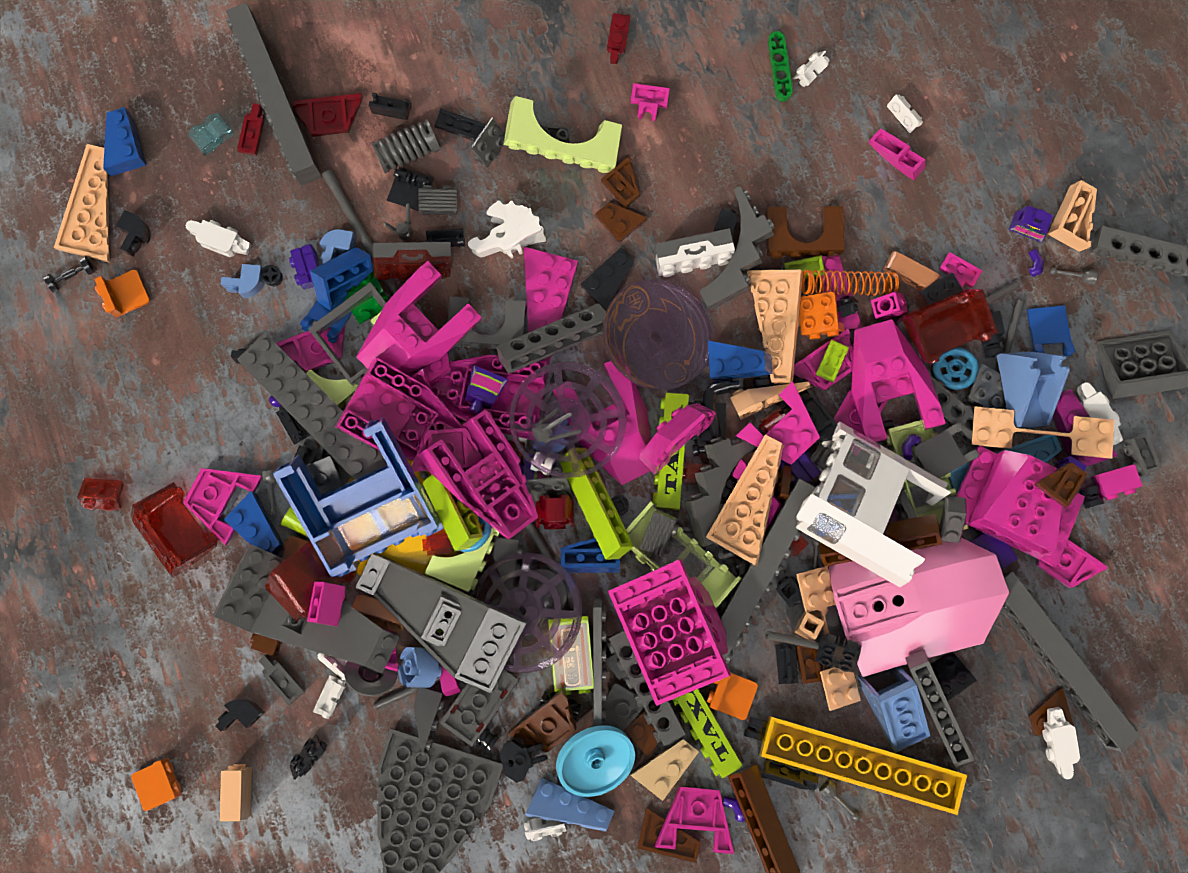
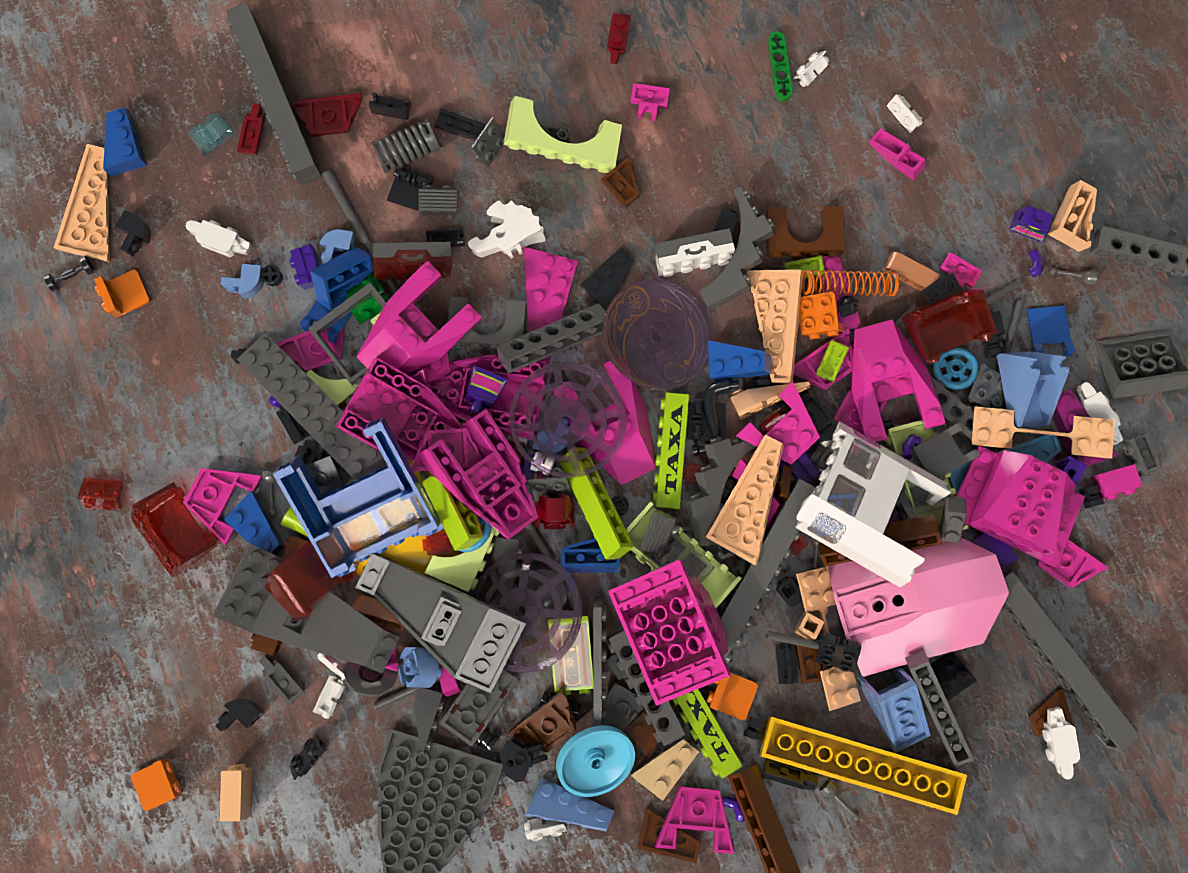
dark pink brick [307,582,345,626] -> none
dark grey plant [384,203,413,241] -> none
dark grey plant [532,408,582,444] -> none
reddish brown wing [595,202,647,243] -> none
dark pink wedge [639,403,716,475] -> none
dark pink head [871,292,908,320] -> none
reddish brown wing [1034,462,1088,508] -> none

